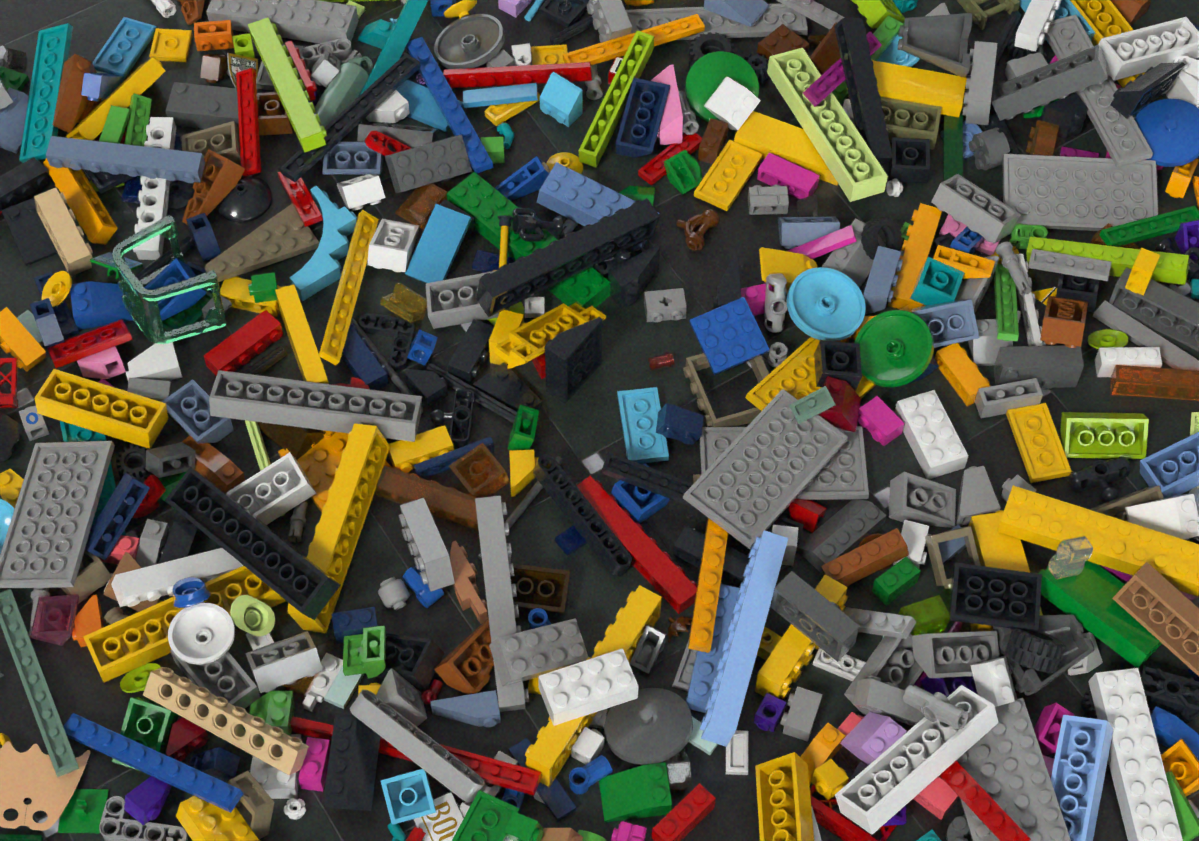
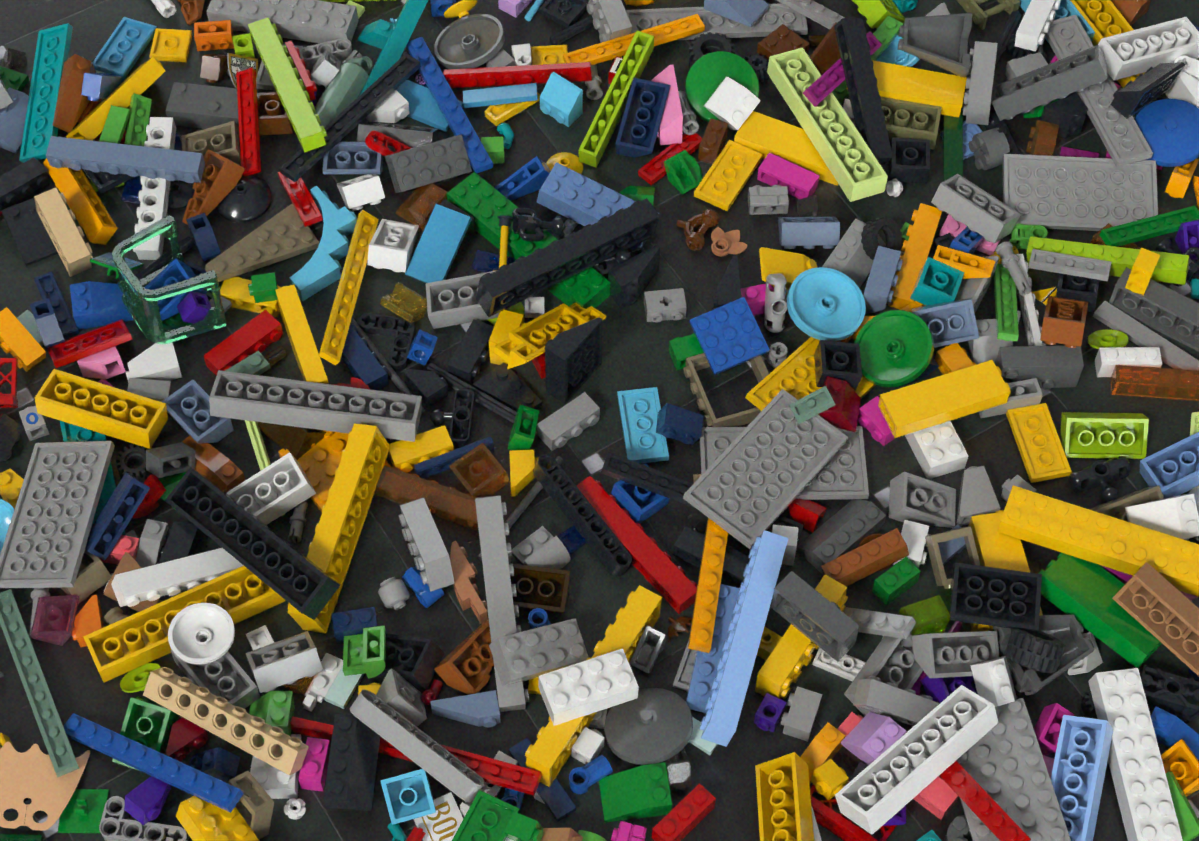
yellow dish [42,271,72,307] -> none
blue piece [172,577,211,608] -> none
yellowish green piece [230,595,275,637] -> none
clear red pin [648,352,674,370] -> none
white tile [725,730,748,775] -> none
dark pink tile [787,225,857,259] -> none
light grey piece [903,685,969,729] -> none
clear brick [1048,536,1093,579] -> none
none -> dark purple brick [177,291,212,325]
none -> sand green plate [225,351,270,375]
none -> light grey brick [511,526,570,569]
none -> light grey brick [537,392,600,451]
none -> green brick [669,333,704,371]
none -> nougat plate [711,227,747,257]
none -> yellow brick [878,360,1011,438]

